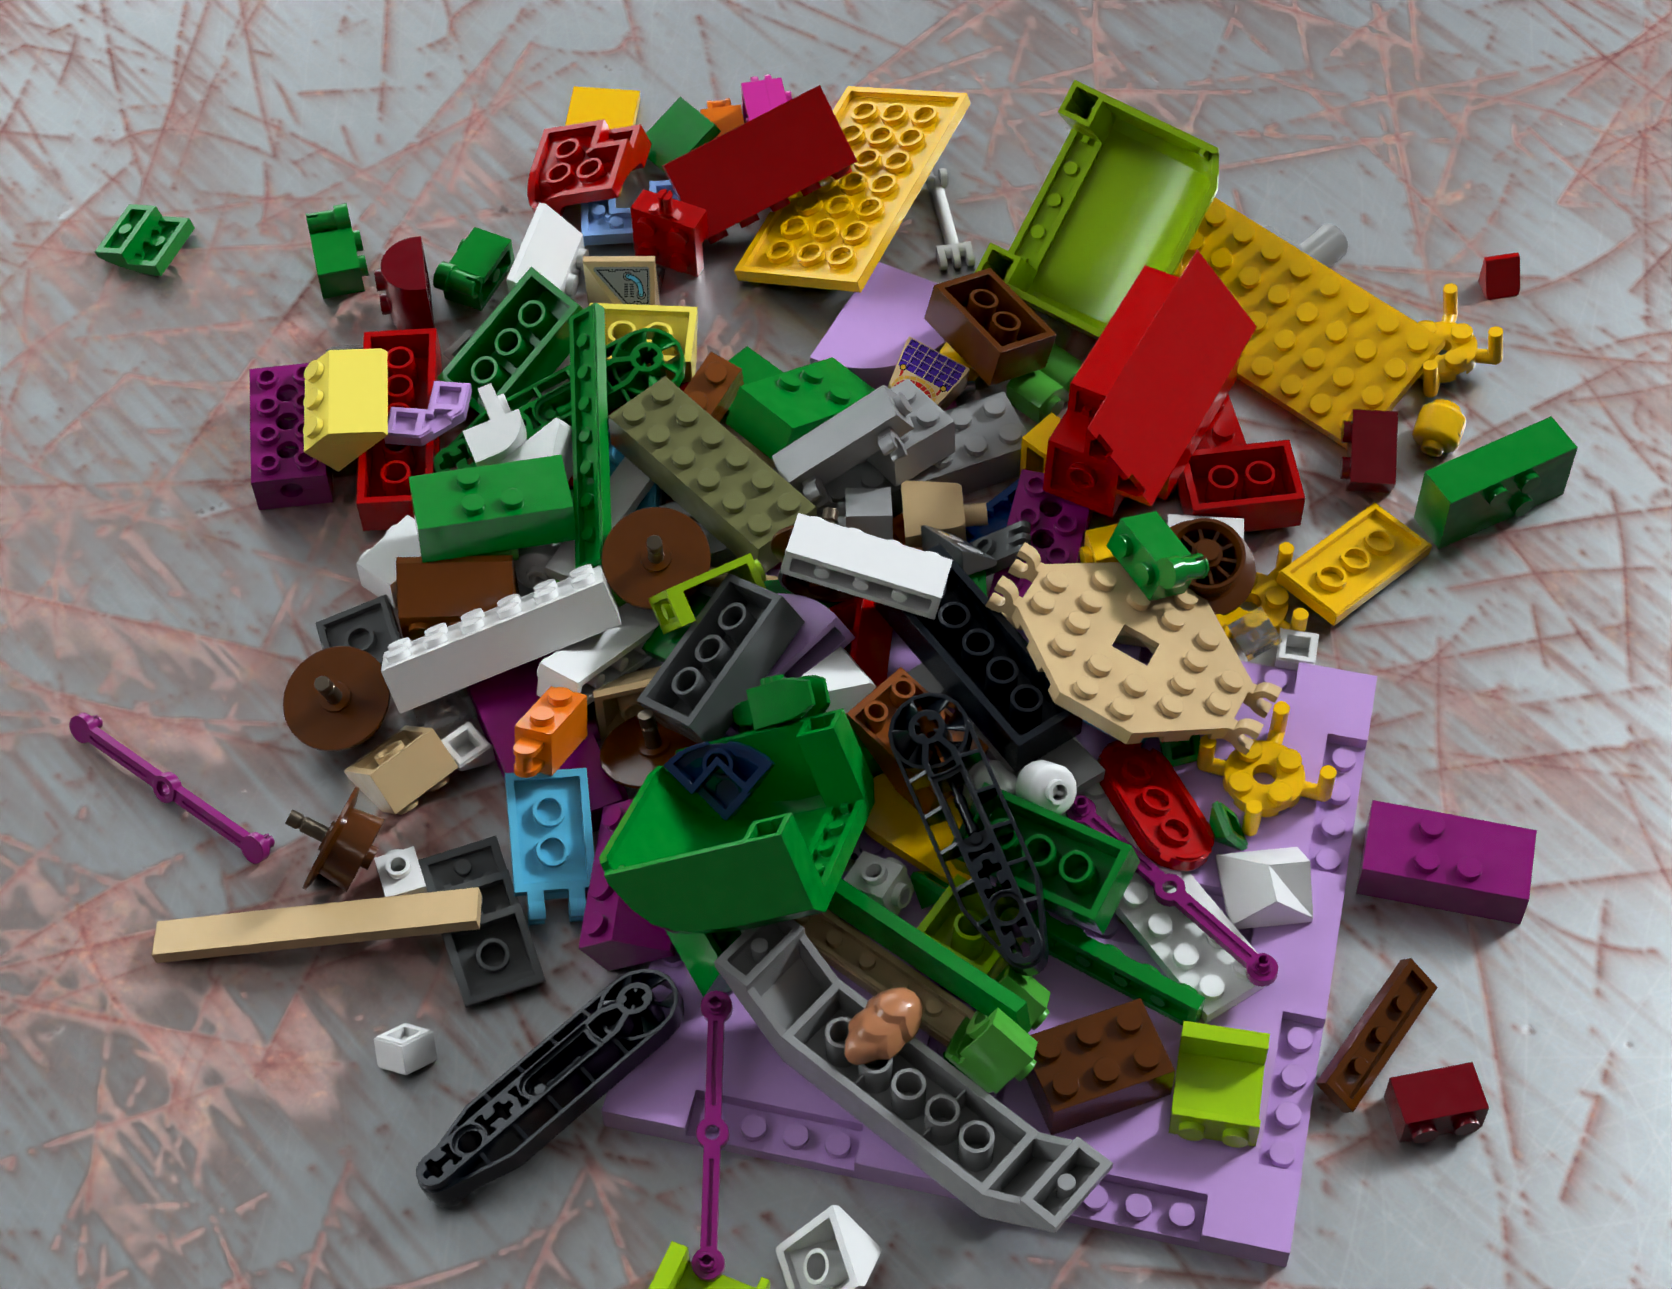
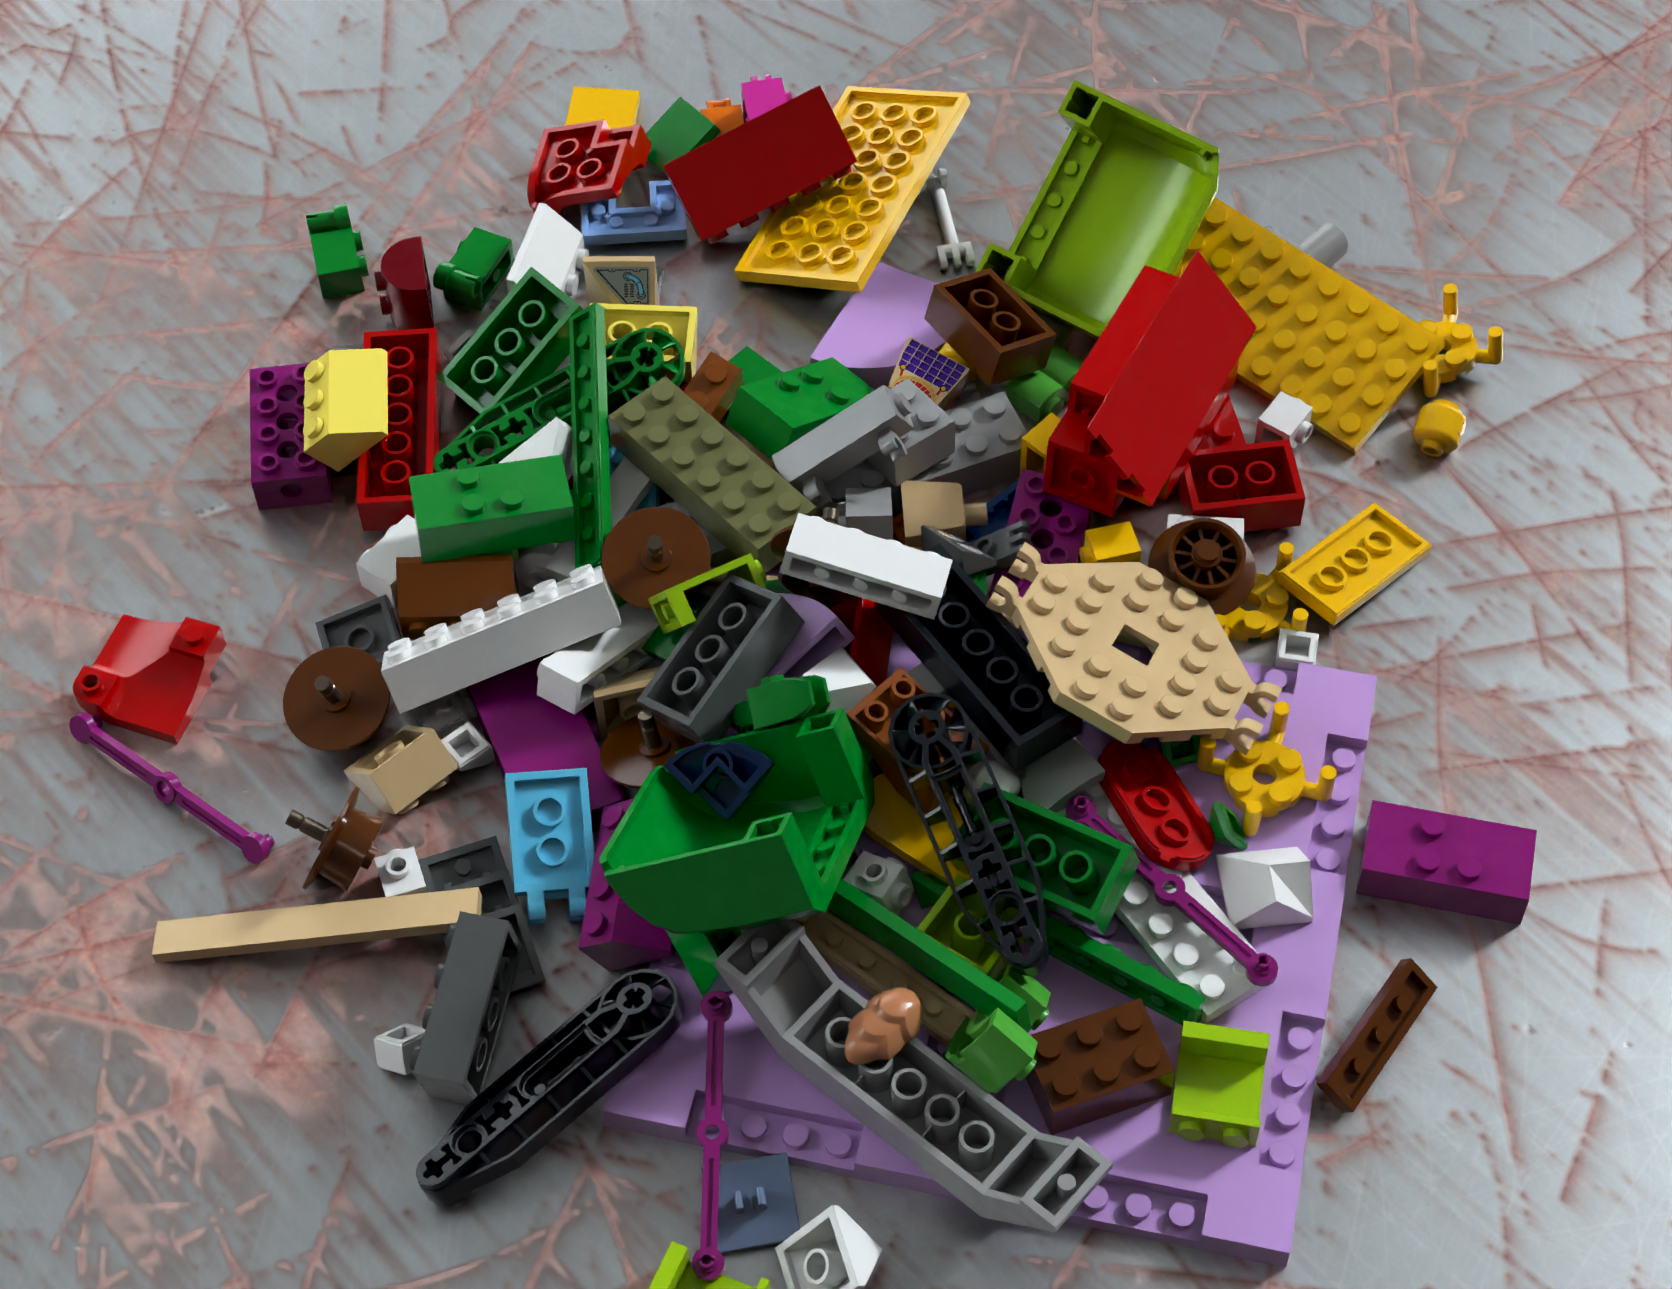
green slope [94,204,195,276] -> none
lavender tile [384,381,472,446] -> none
white brick [462,383,527,467] -> none
orange brick [513,686,587,778] -> none
red plate [631,189,708,277] -> none
white head [1015,760,1077,815] -> none
green hinge [1106,511,1209,601] -> none
clear tile [1227,606,1282,661] -> none
dark red brick [1340,409,1398,493] -> none
dark red brick [1384,1062,1489,1143] -> none
green brick [1414,416,1578,549] -> none
red slope [1478,253,1520,300] -> none
none -> red slope [72,614,227,744]
none -> dark grey brick [410,911,523,1105]
none -> sand blue piece [701,1152,800,1254]
none -> white brick [1254,391,1314,451]

